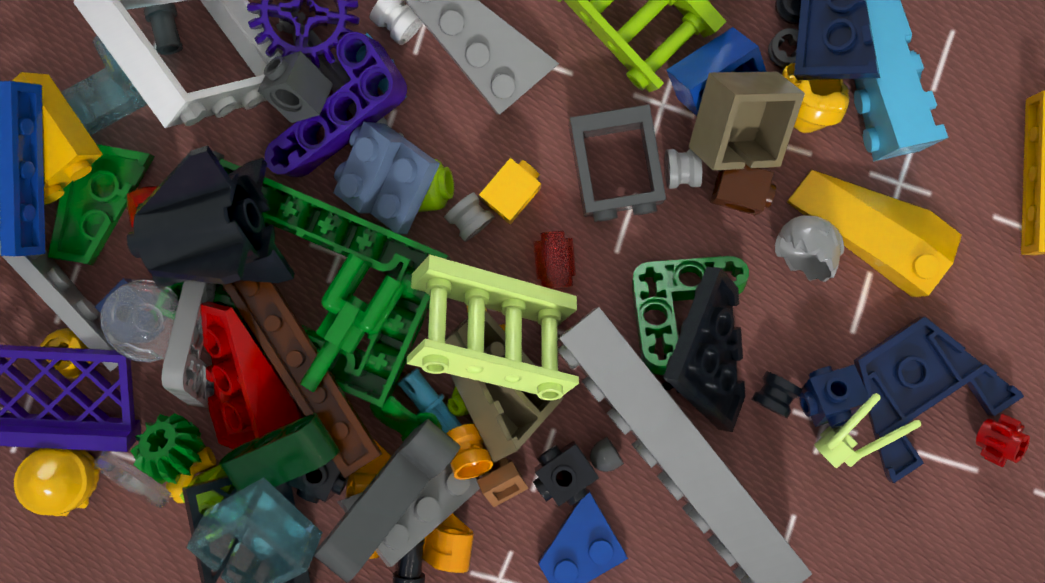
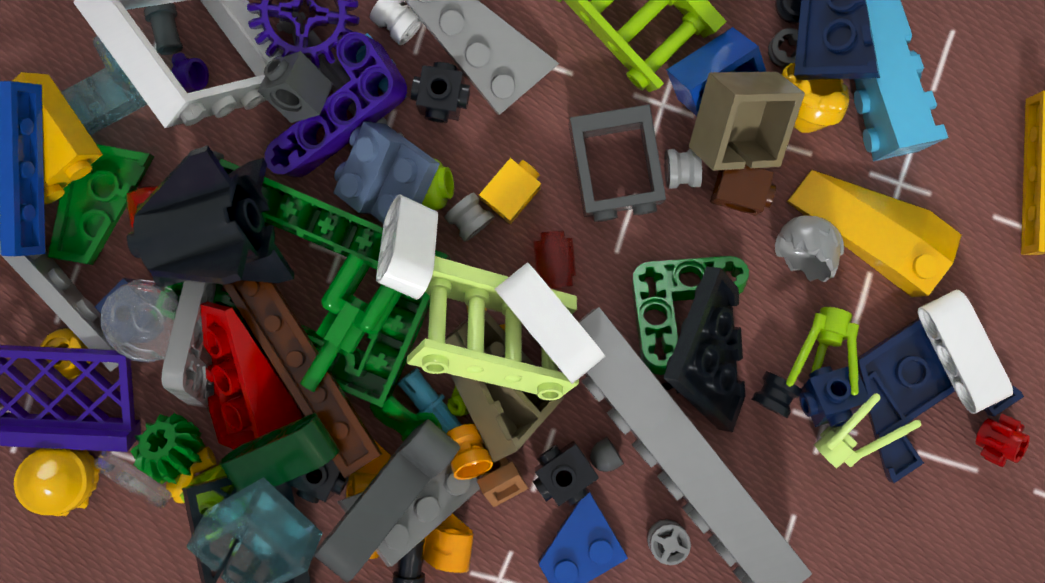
none -> dark purple plate [171,52,209,93]
none -> white beam [376,194,438,300]
none -> black brick [411,62,470,123]
none -> white beam [495,262,606,384]
none -> light grey wheel [647,519,691,565]
none -> lime plant [786,307,859,396]
none -> white beam [918,289,1013,414]

